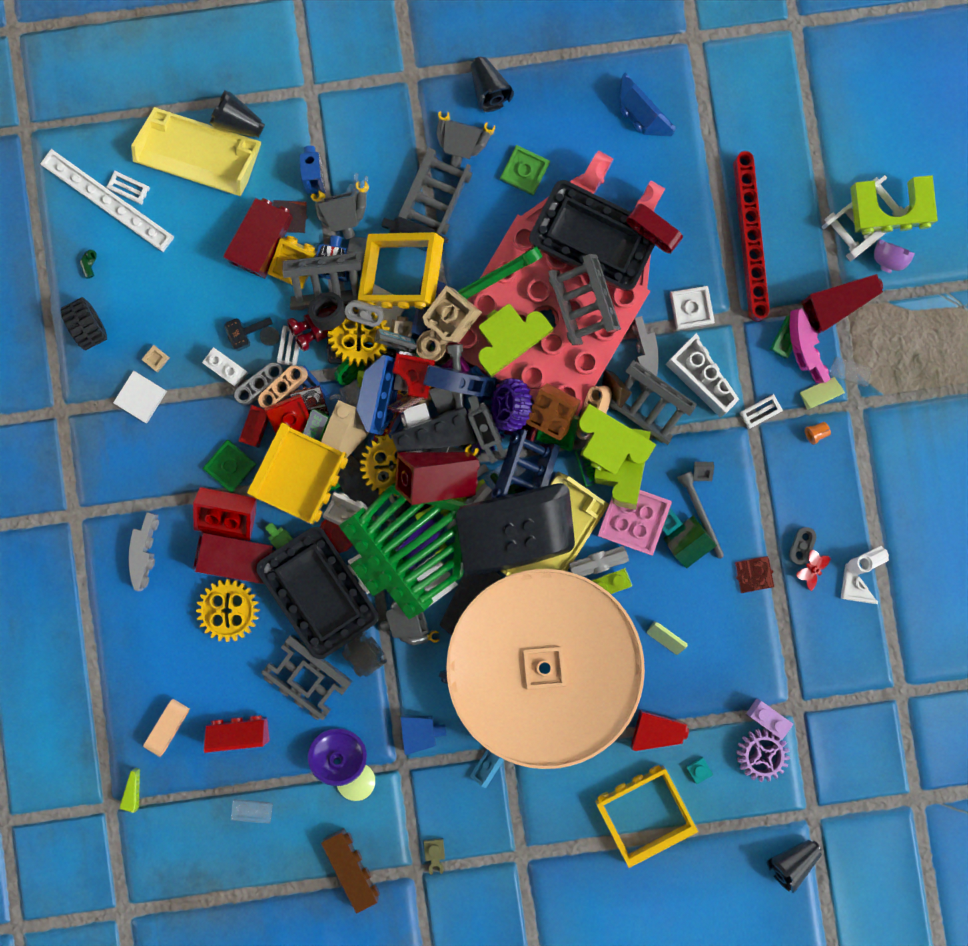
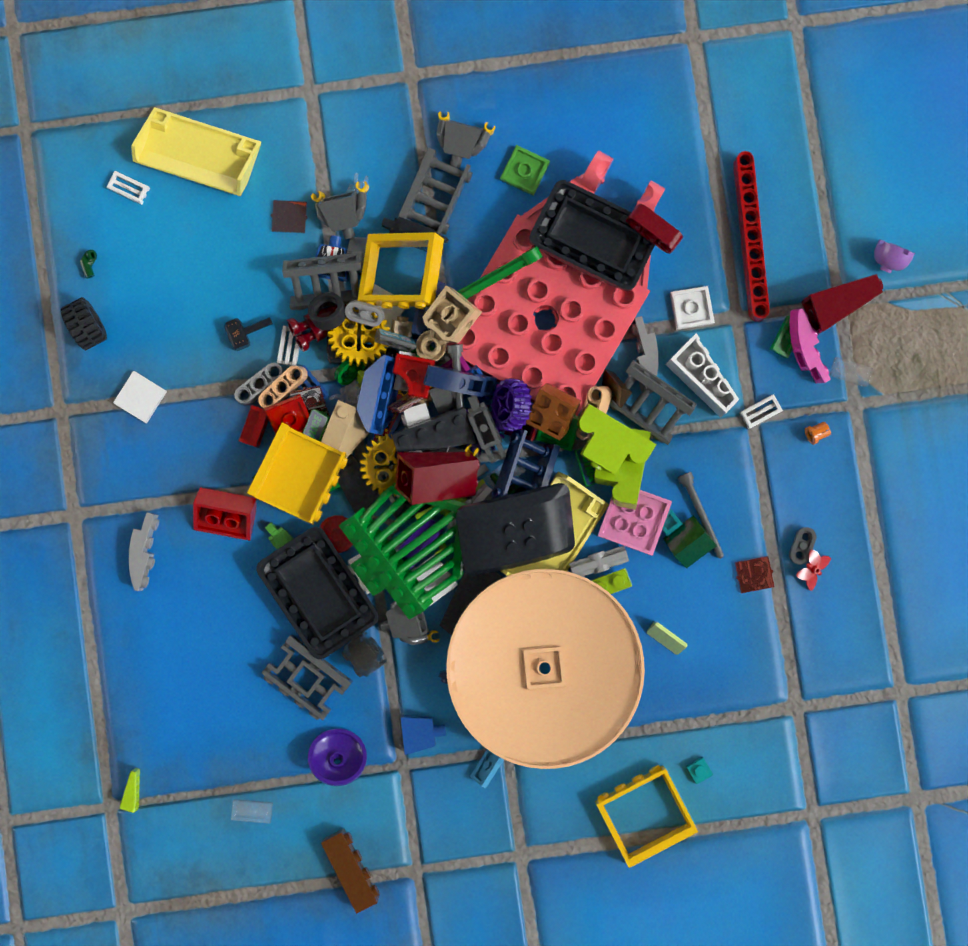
white tile [40,149,174,252] -> none
tan plate [142,345,170,372] -> none
light nougat beam [143,699,190,757] -> none
dark red slope [193,532,275,584] -> none
yellow gear [196,579,260,642] -> none
white brick [202,347,248,388] -> none
green tile [202,439,257,493] -> none
red slope [204,715,270,753] -> none
black cone [209,90,265,138] -> none
dark red slope [223,198,293,279] -> none
clear smoke tile [260,327,280,346] -> none
yellow plate [268,236,317,289] -> none
blue torso [299,146,326,195] -> none
white bracket [323,492,368,525] -> none
yellowish green dish [337,765,375,801] -> none
olive plate [424,838,445,875] -> none
black cone [470,57,514,112] -> none
lime brick [479,304,554,378] -> none
dark grey fence [548,254,621,345] -> none
blue wedge [619,72,676,136] -> none
red slope [630,710,689,751] -> none
dark grey plate [693,462,714,481] -> none
lavender gear [736,728,790,782] -> none
lavender brick [746,699,793,740] -> none
black cone [766,840,822,893] -> none
yellowish green slope [800,377,845,410] -> none
white fence [822,175,909,262] -> none
white tile [841,564,878,604] -> none
white piece [848,546,889,575] -> none
lime arch [850,175,938,235] -> none

